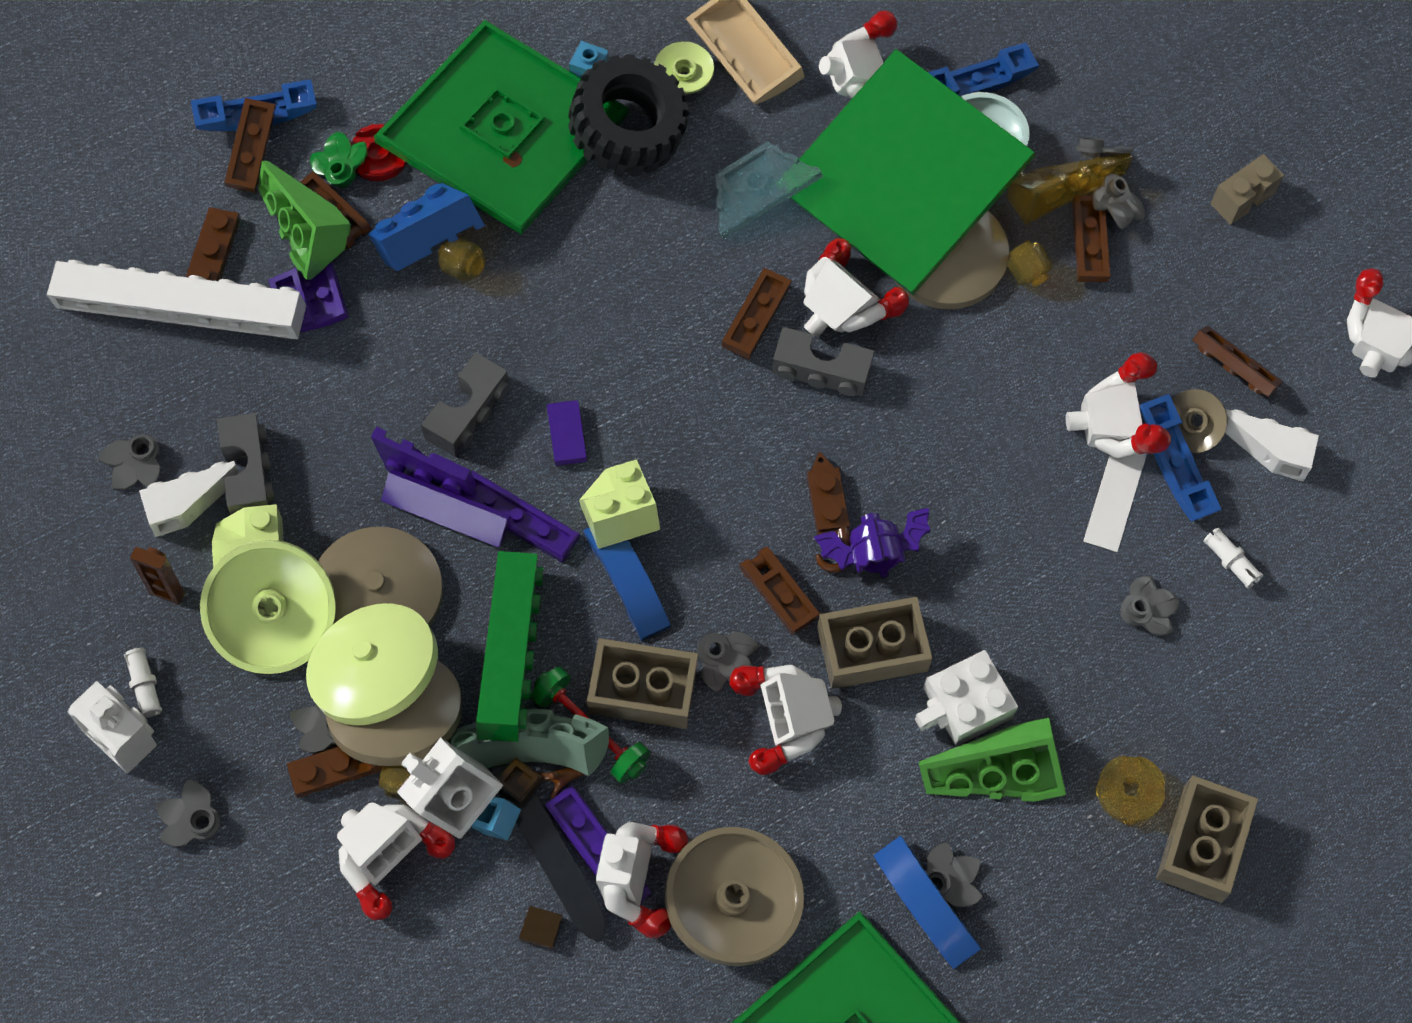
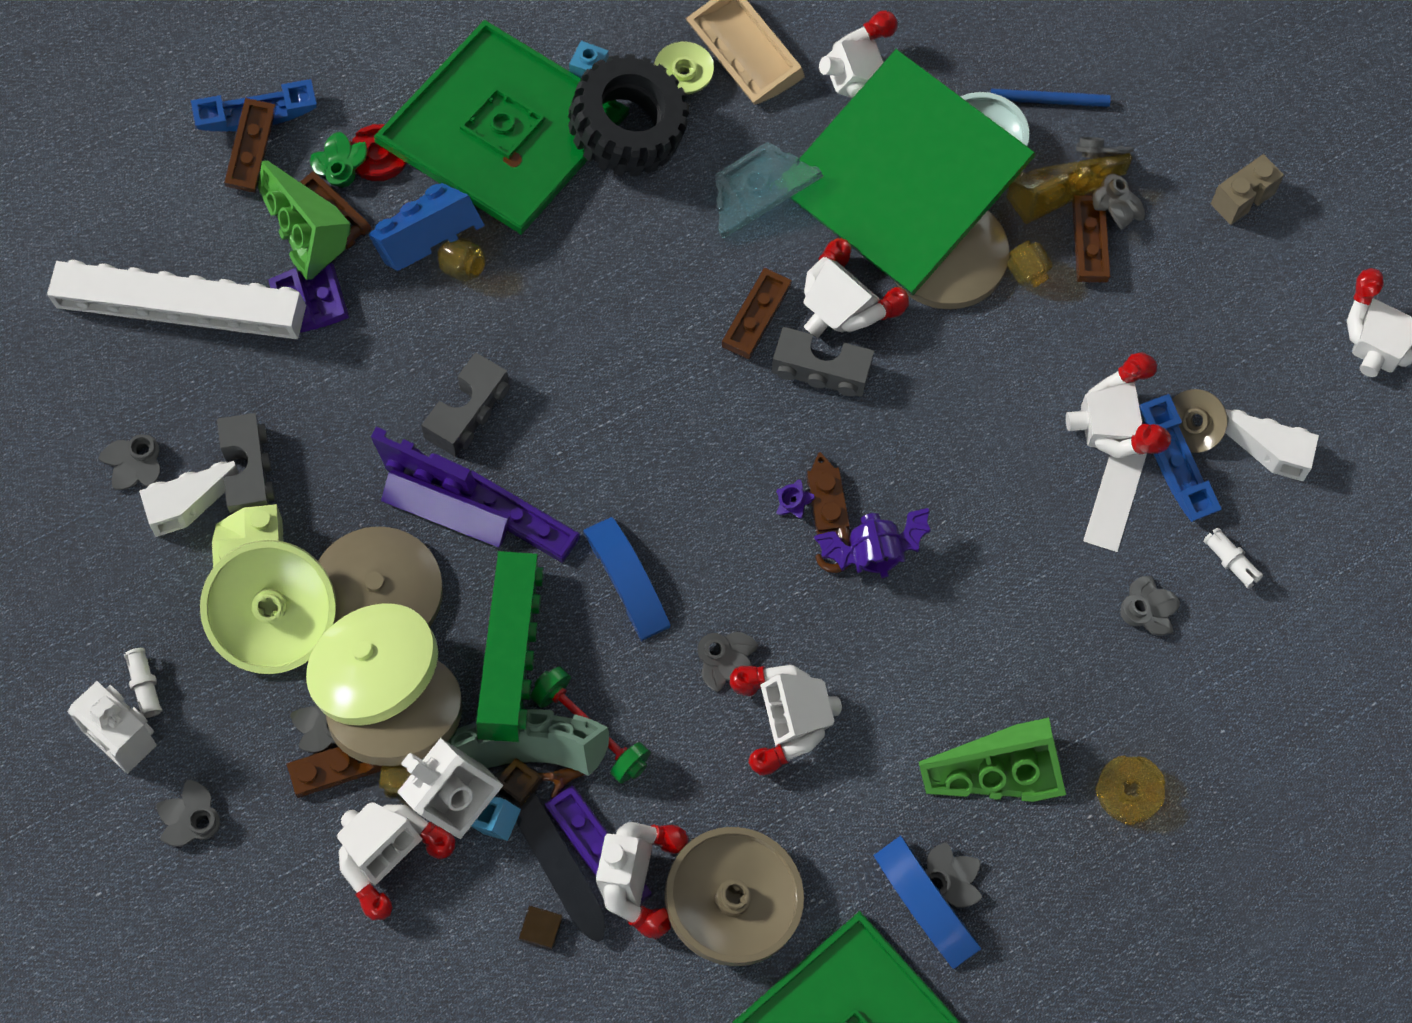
reddish brown plate [130,546,185,605] -> none
reddish brown plate [186,207,241,282] -> none
dark purple tile [546,400,587,466] -> none
yellowish green slope [579,459,660,549] -> none
dark tan brick [587,638,698,729] -> none
reddish brown plate [739,546,820,636] -> none
dark tan brick [817,597,932,689] -> none
white hinge [915,650,1018,746] -> none
blue slope [928,42,1039,97] -> none
dark tan brick [1156,775,1258,903] -> none
reddish brown plate [1193,326,1283,397] -> none
none -> dark purple plate [776,479,815,519]
none -> blue bar [990,89,1110,107]

